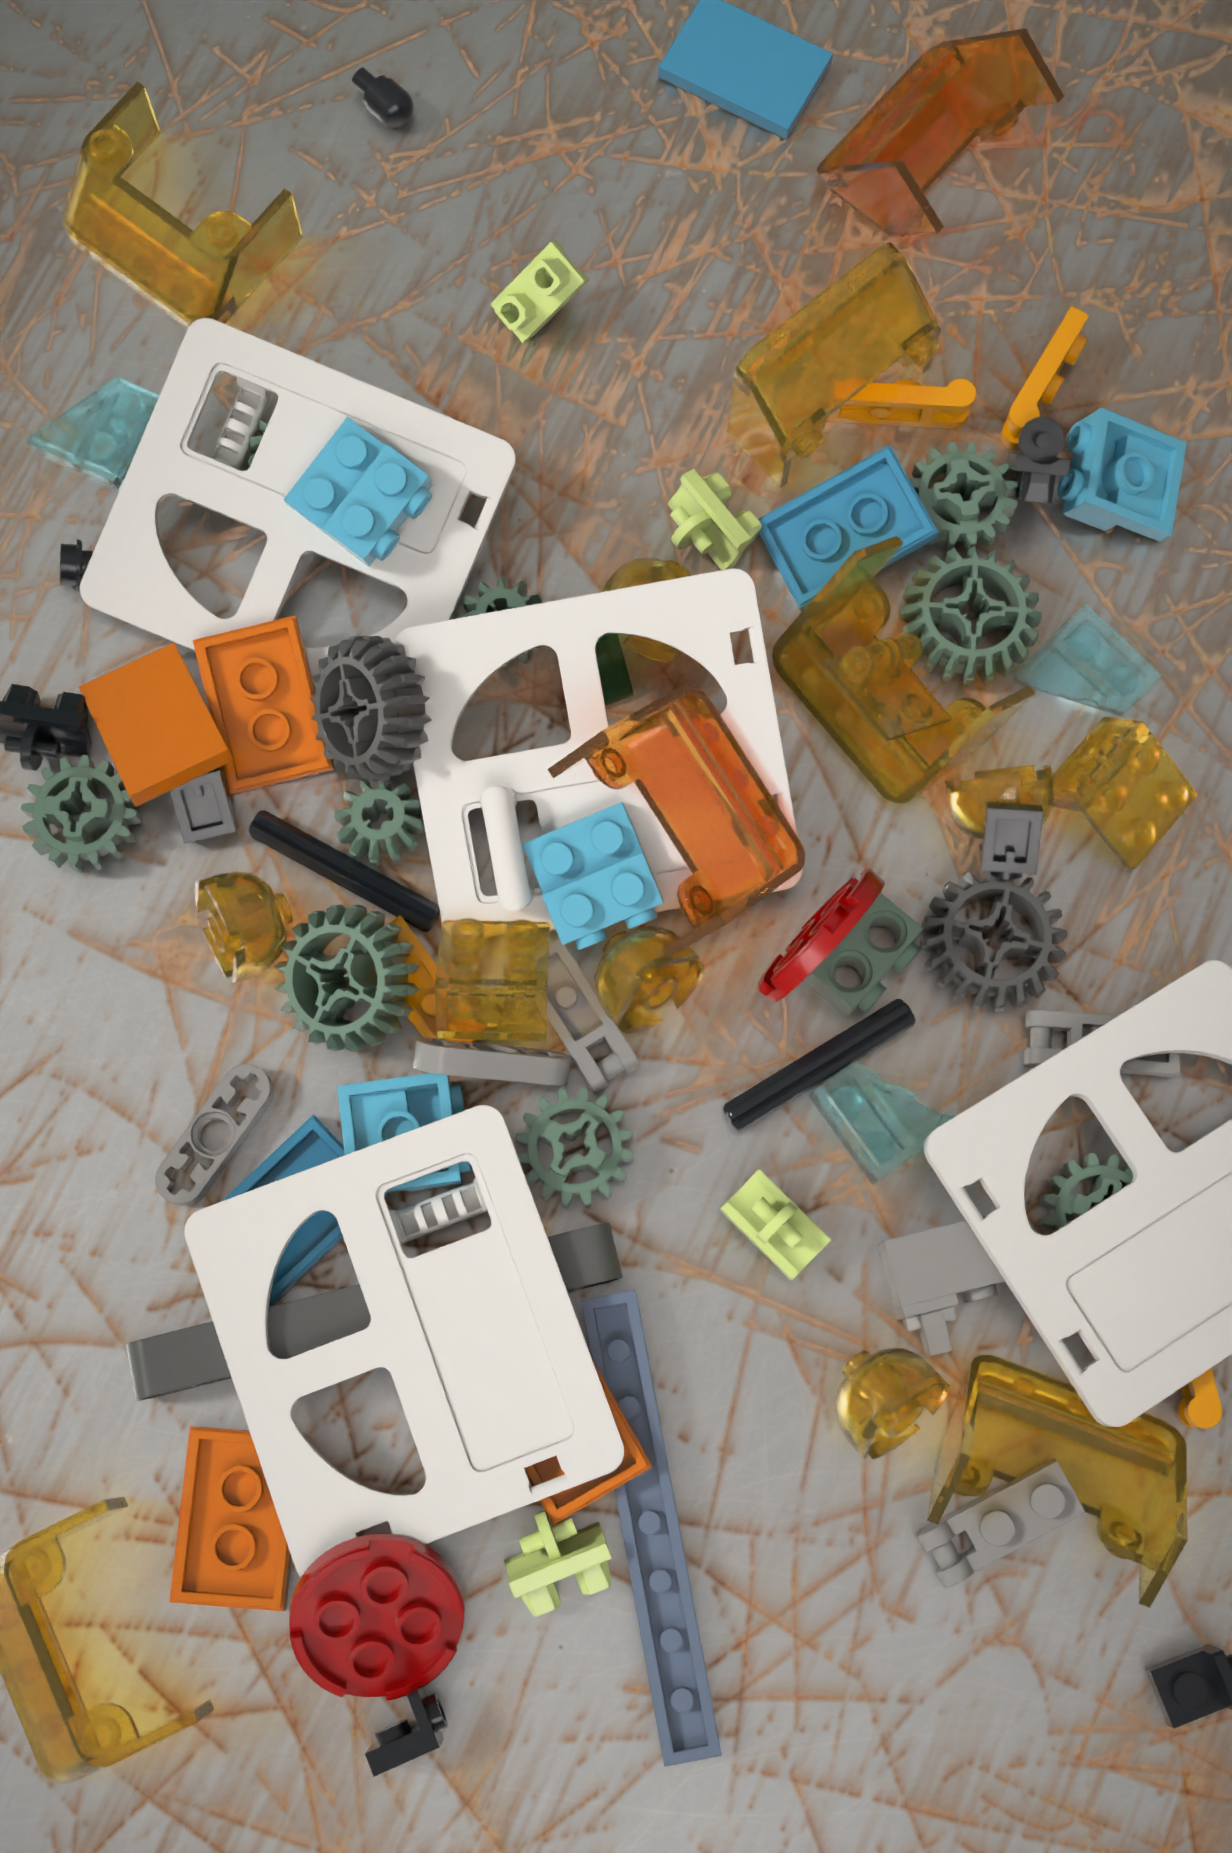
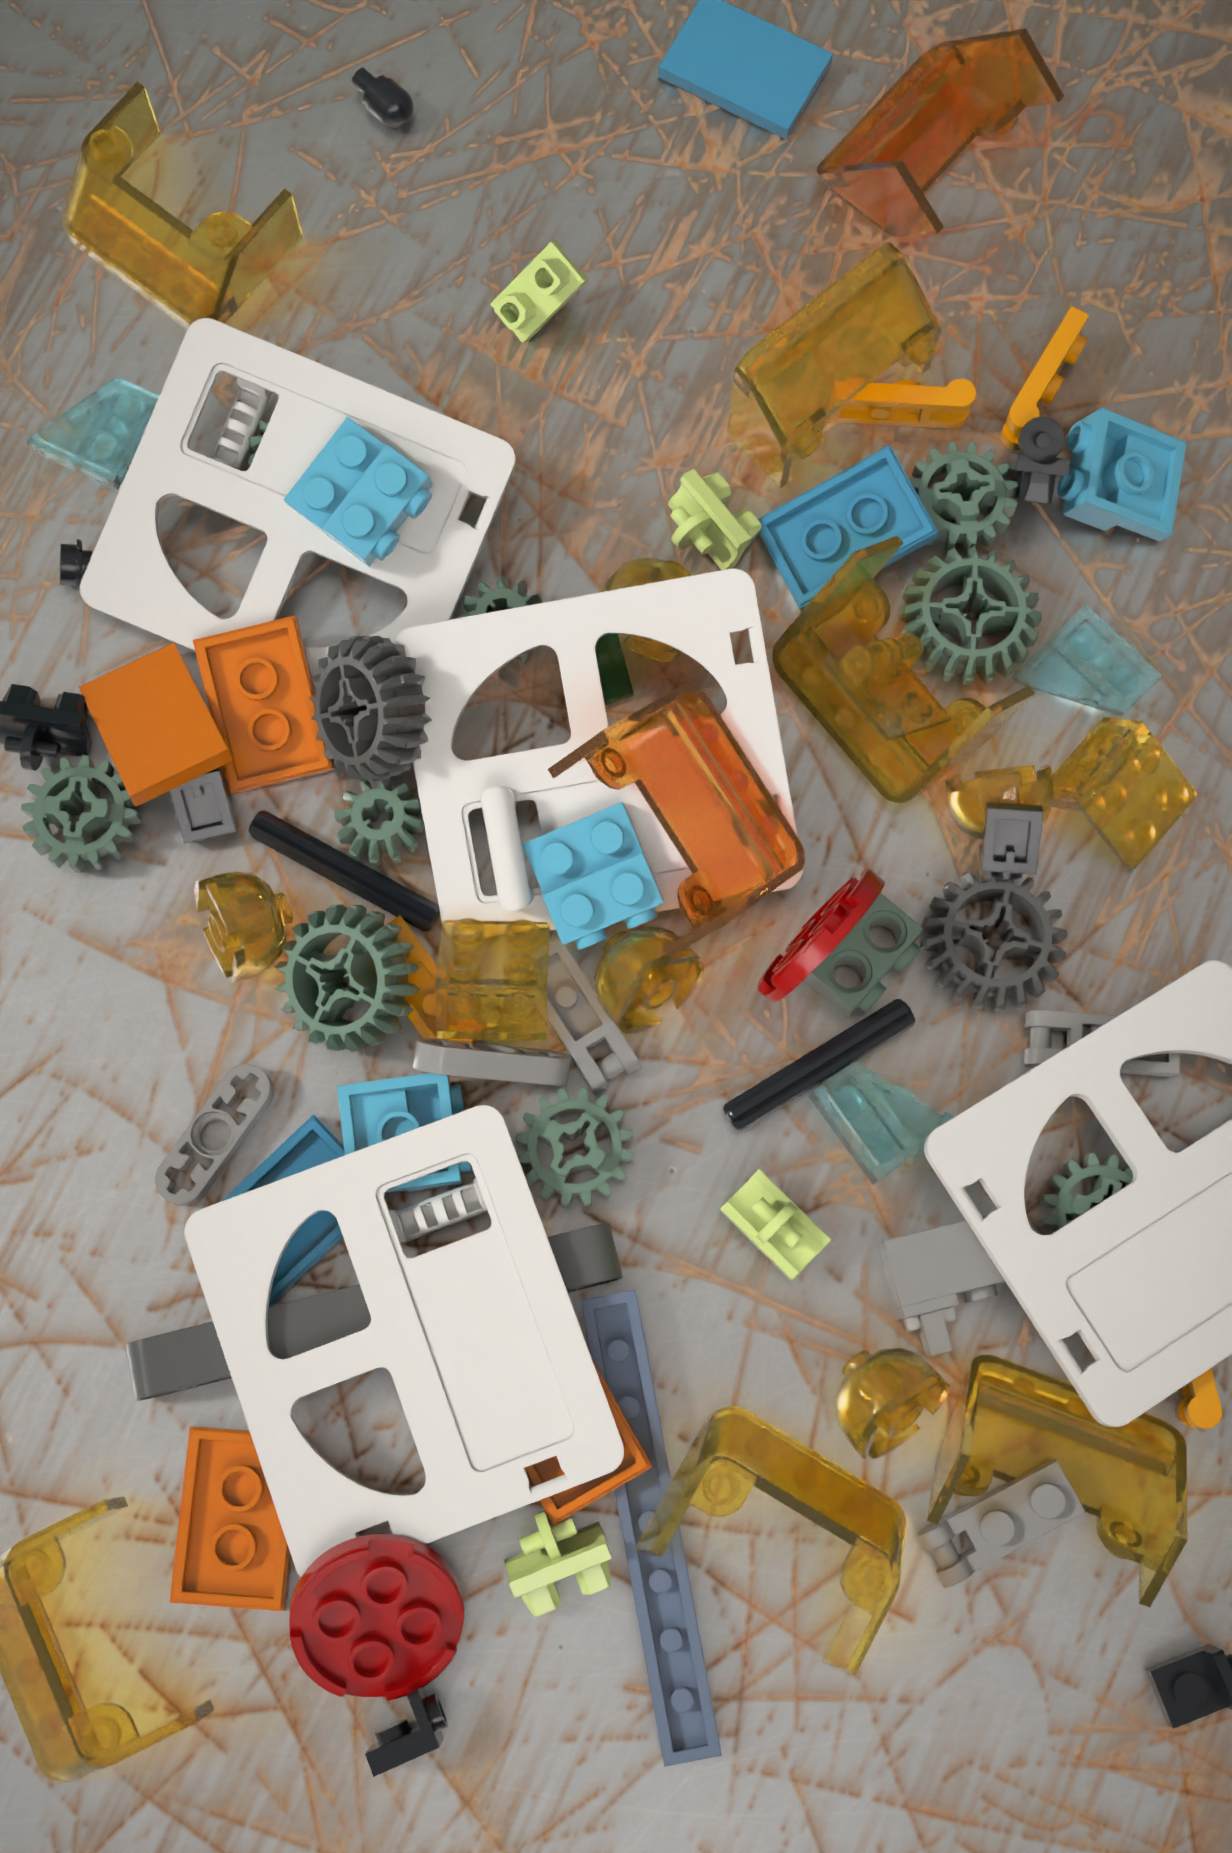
none -> clear yellow windscreen [635,1406,907,1675]

